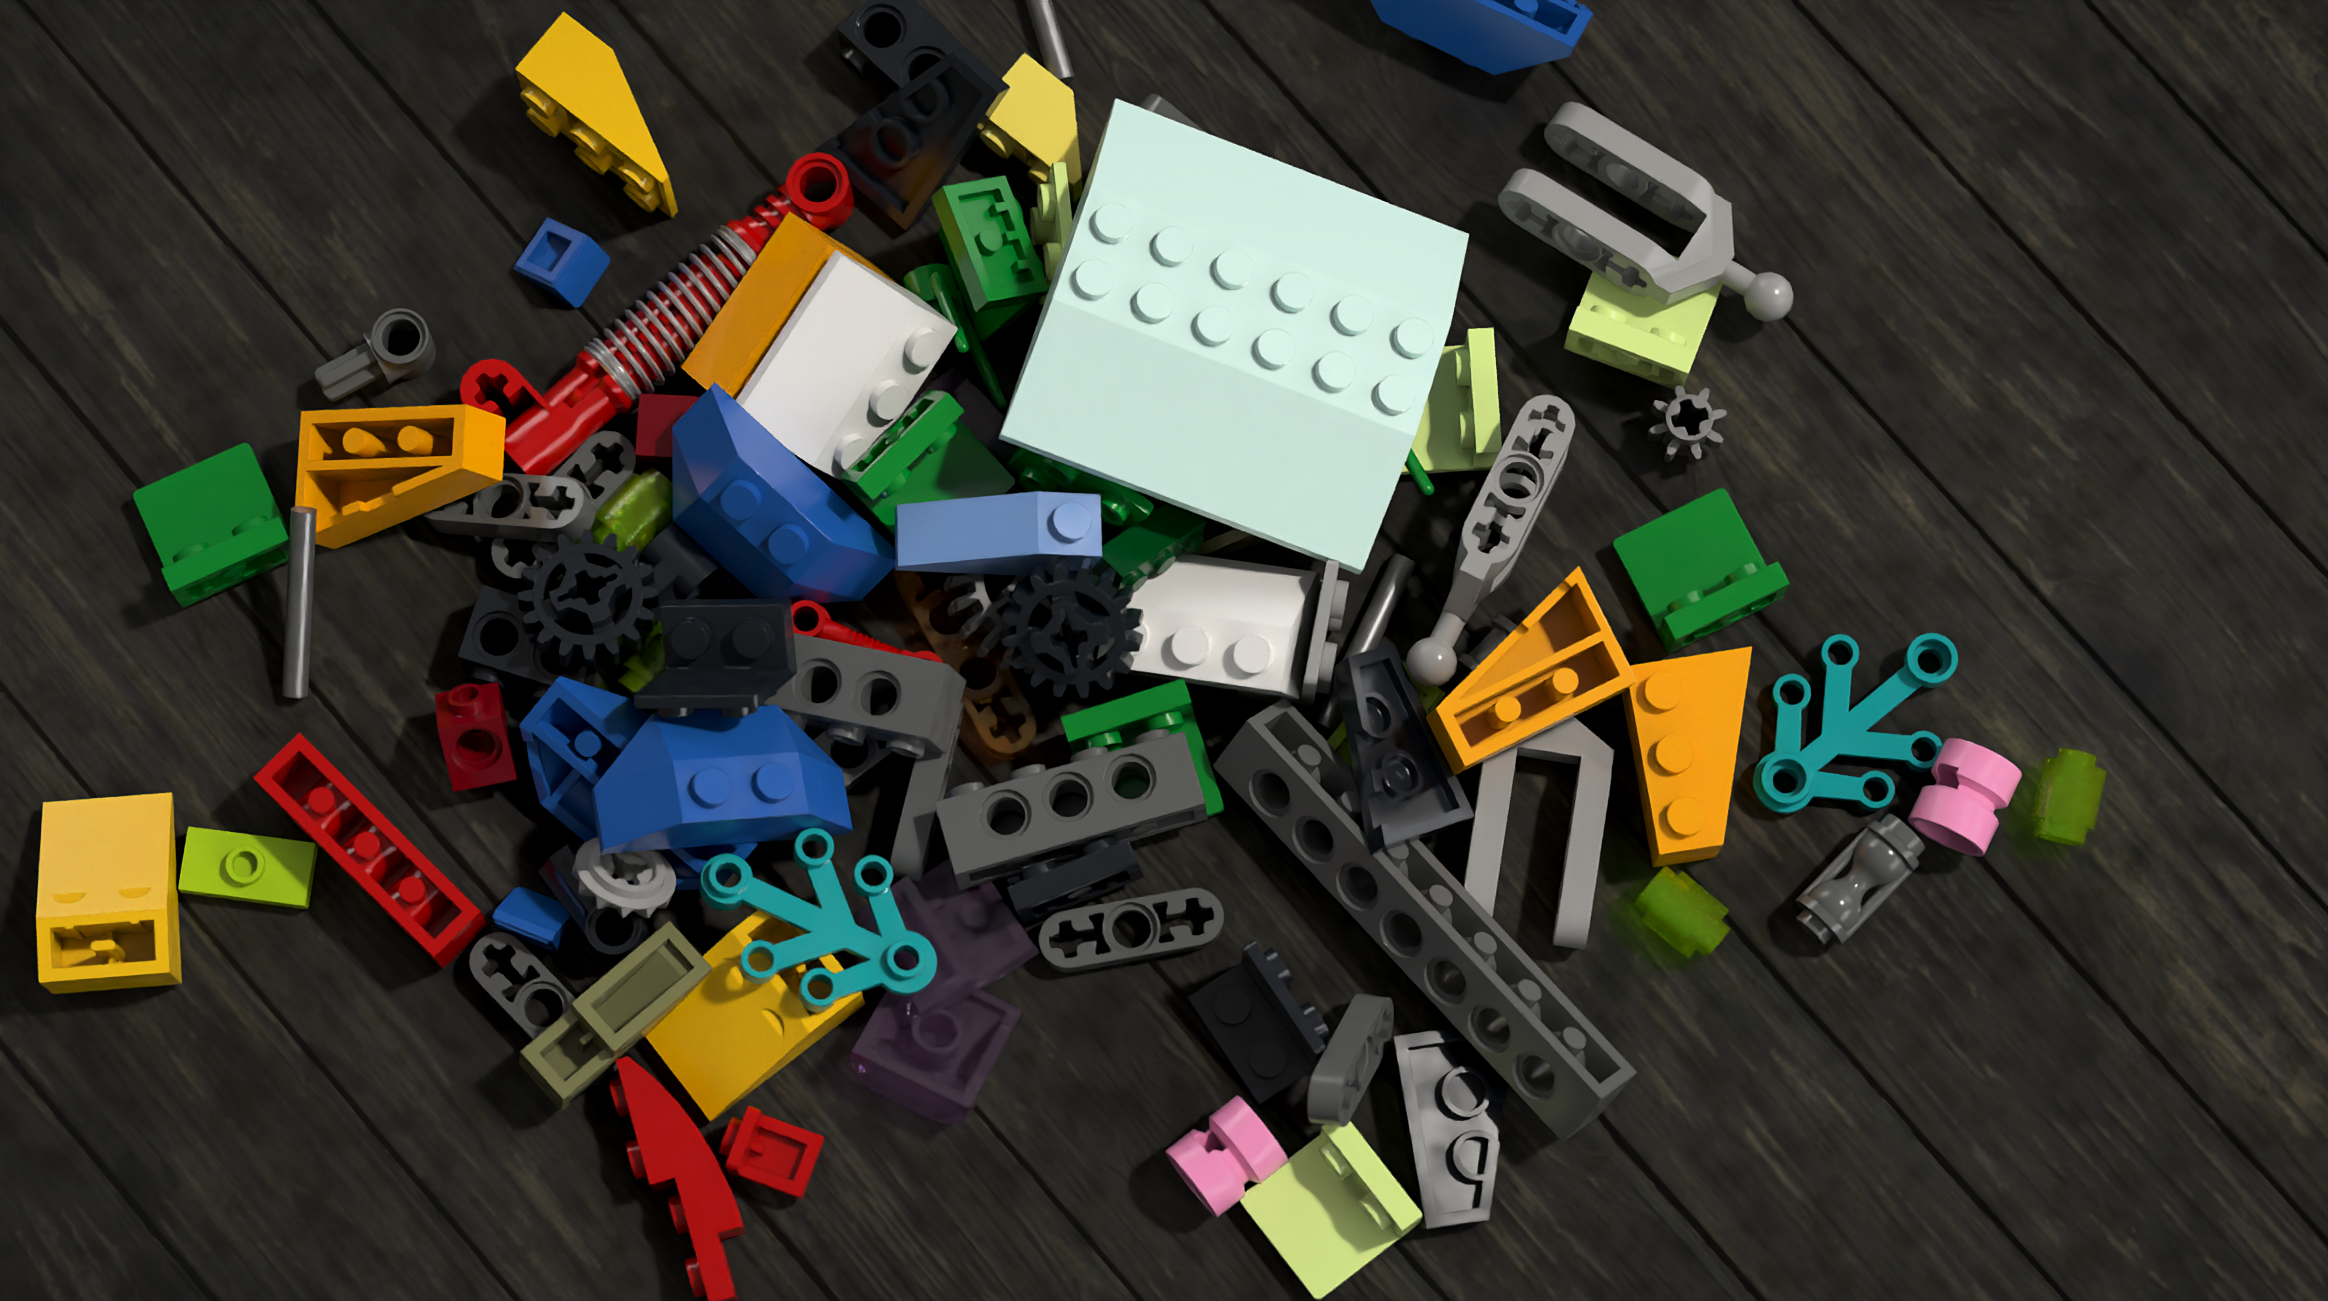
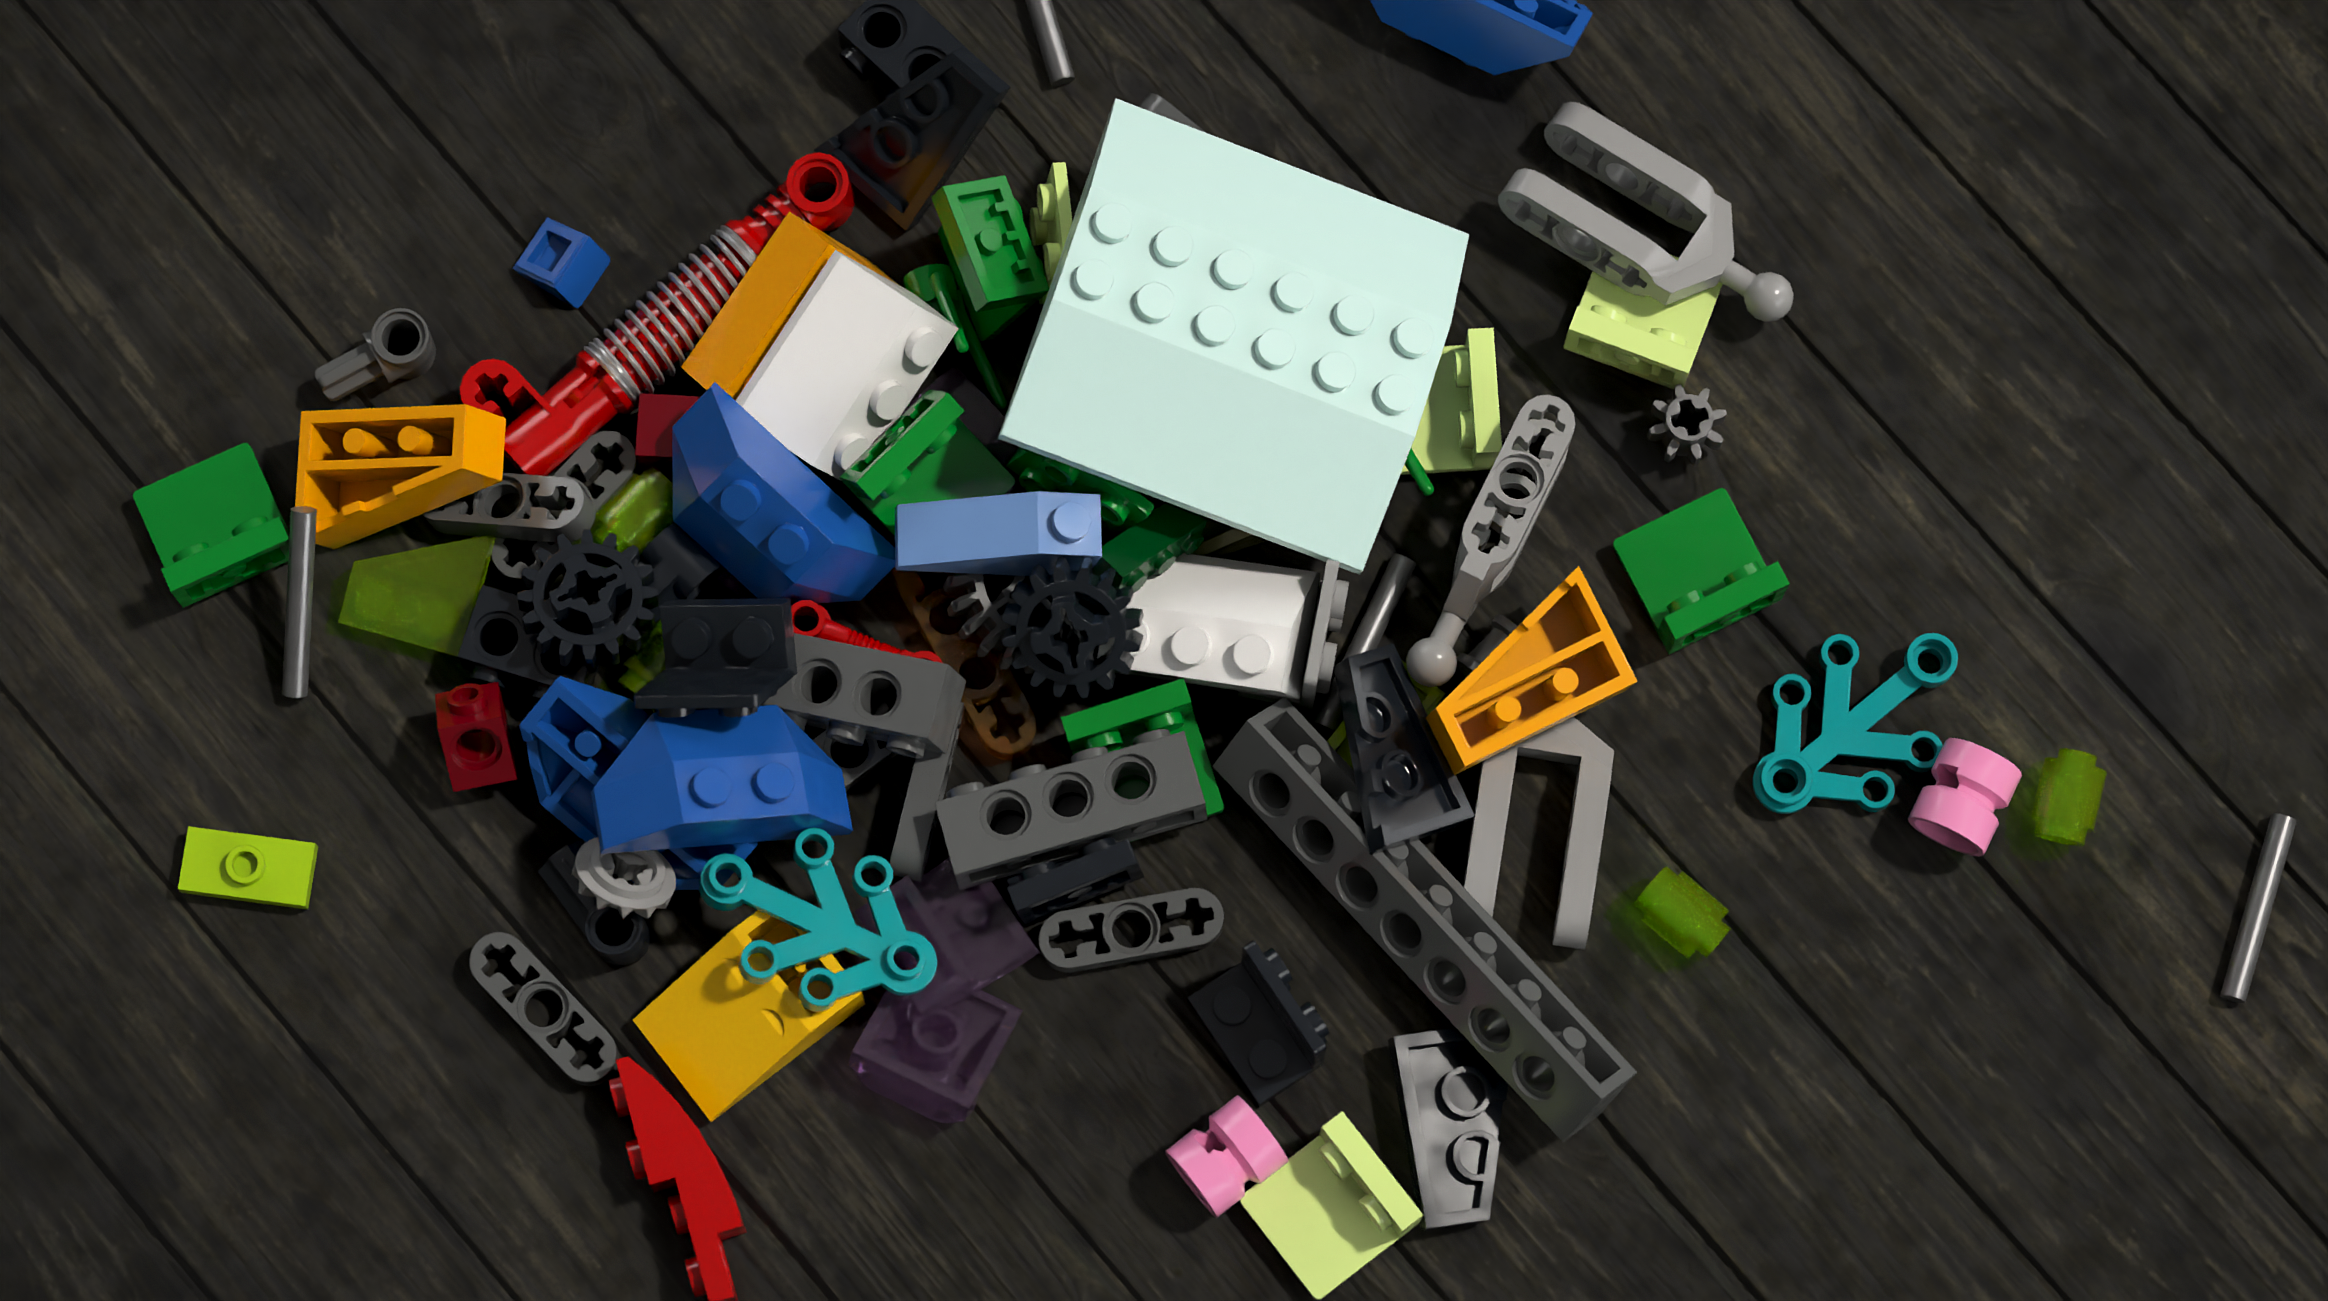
yellow slope [36,793,182,994] -> none
red brick [253,732,489,969] -> none
blue slope [492,887,572,953] -> none
yellow slope [515,12,678,218] -> none
olive slope [519,921,713,1111] -> none
red bracket [720,1106,825,1200] -> none
light yellow slope [979,53,1082,203] -> none
dark grey beam [1307,993,1394,1127] -> none
light orange wedge [1622,647,1752,867] -> none
dark grey piece [1795,813,1926,946] -> none
none -> clear neon green wing [338,535,496,656]
none -> flat silver bar [2220,813,2297,1003]

